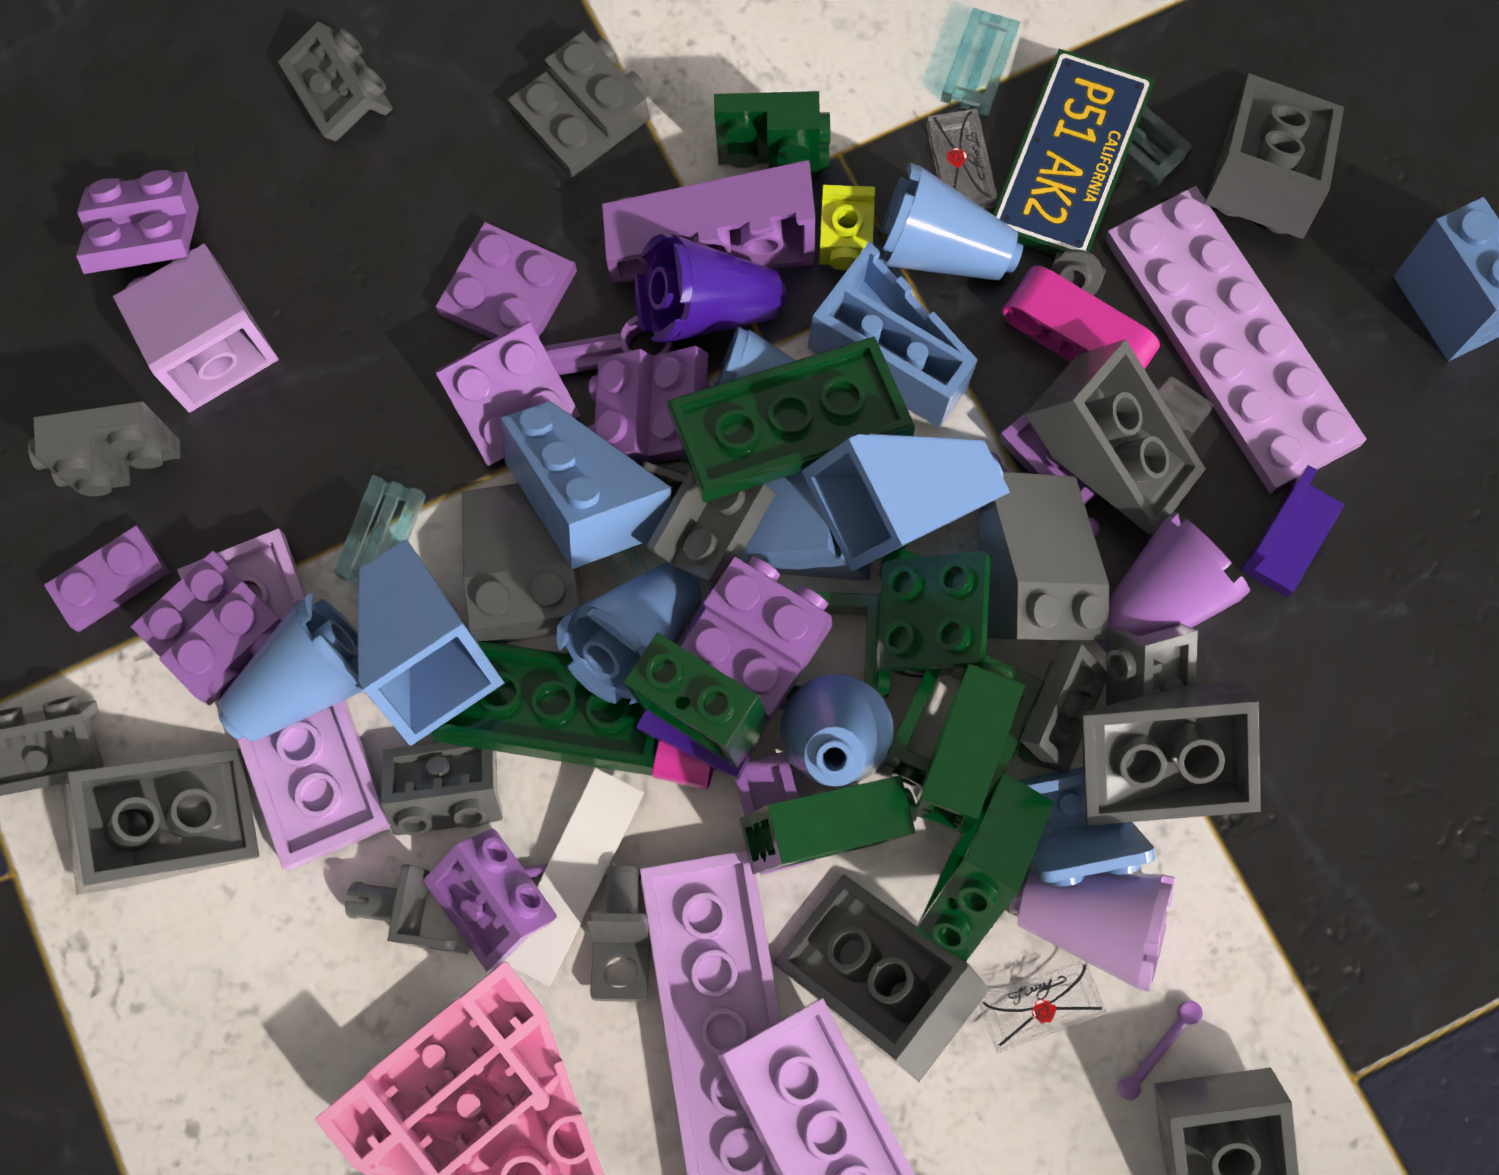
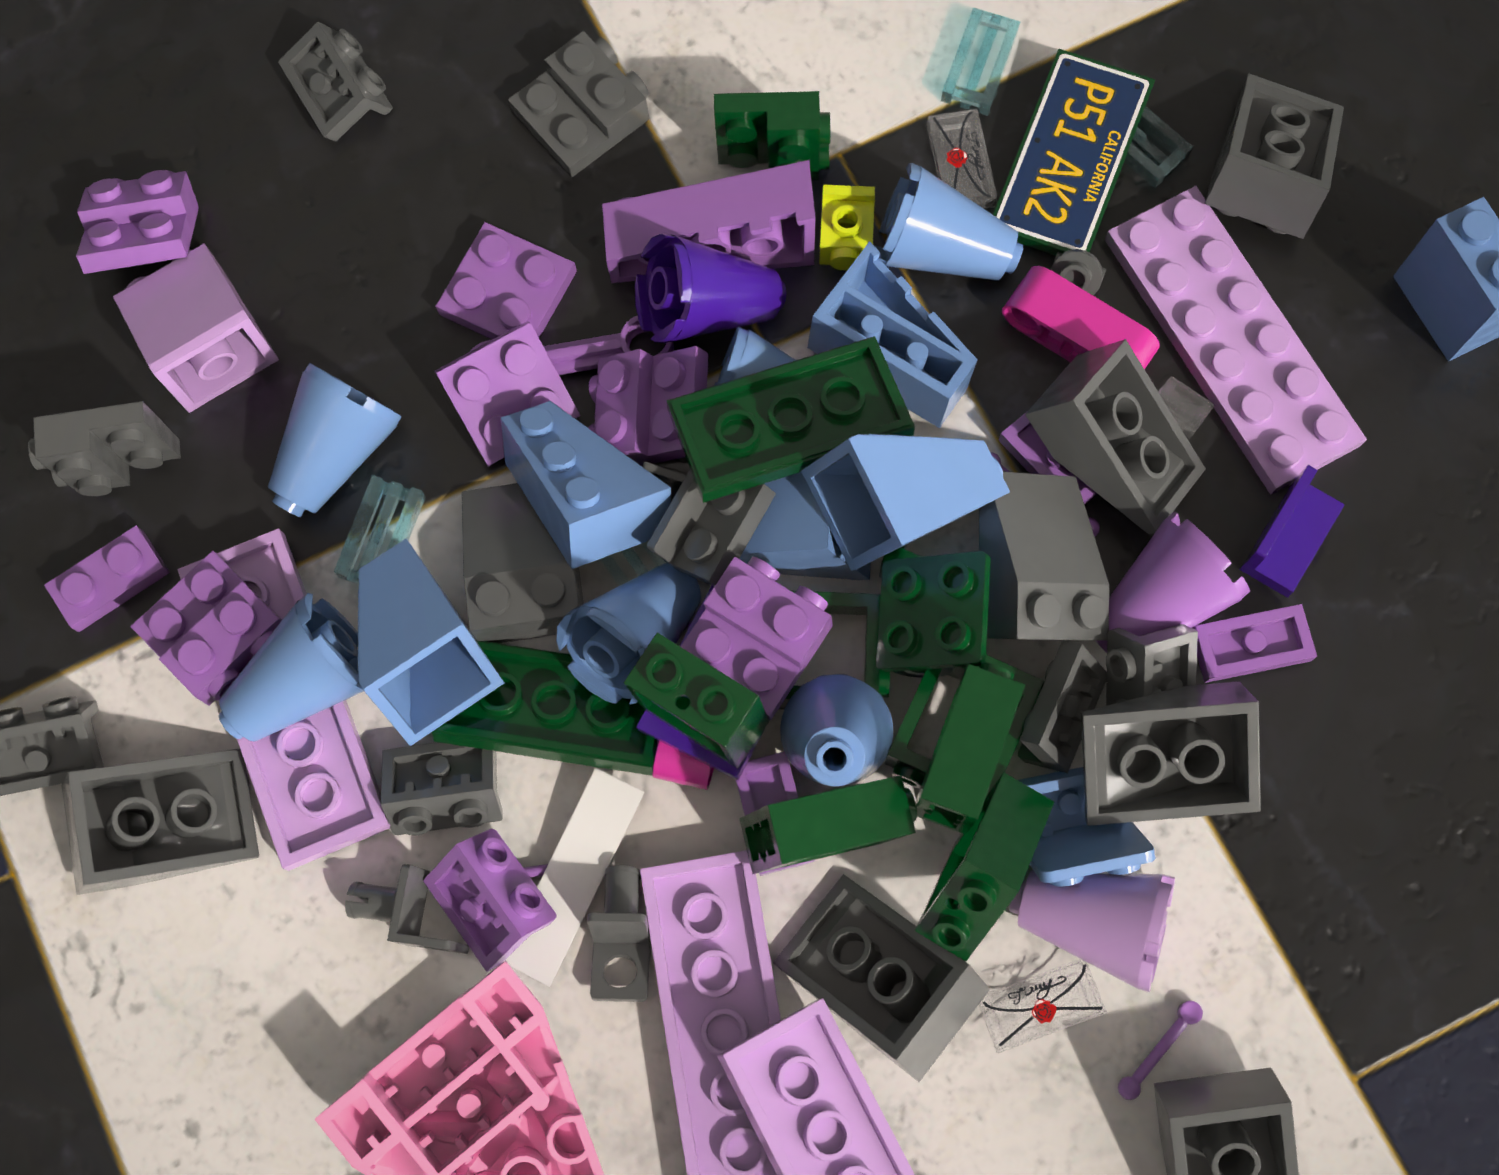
none -> medium blue cone [268,363,402,517]
none -> medium lavender plate [1193,604,1317,683]

